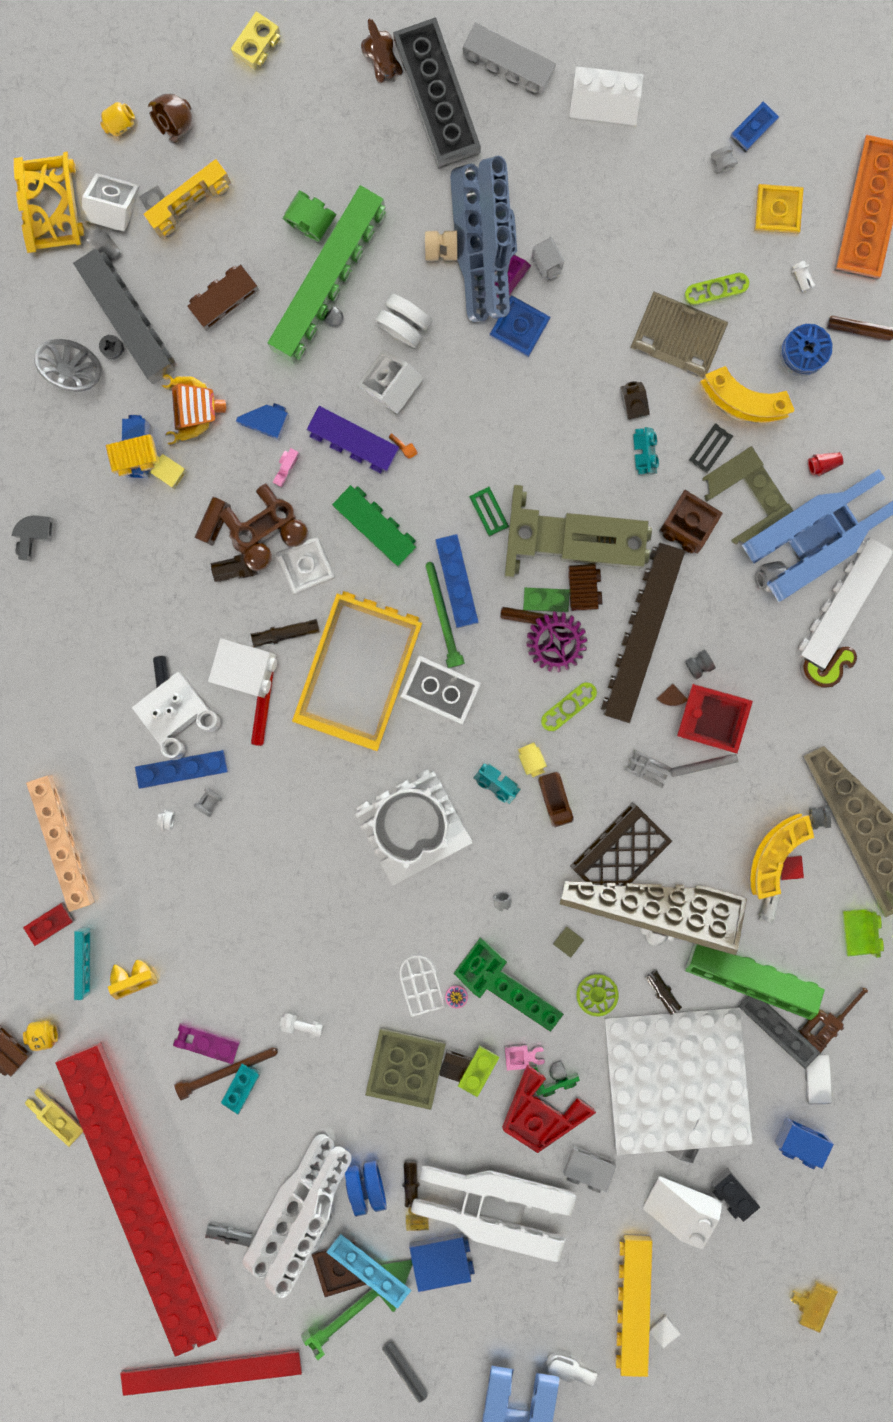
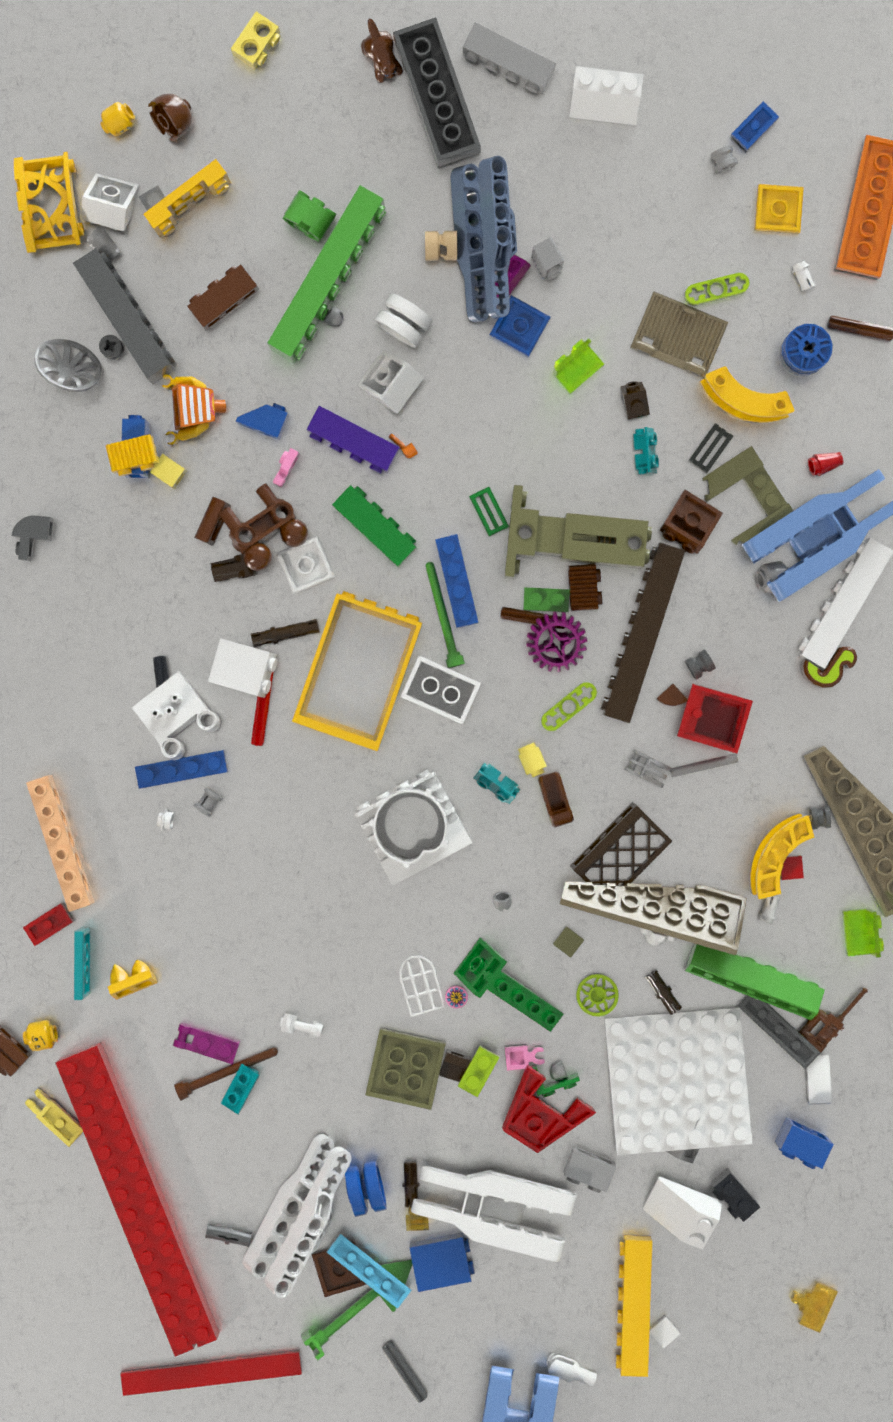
none -> clear neon green bracket [553,338,604,394]

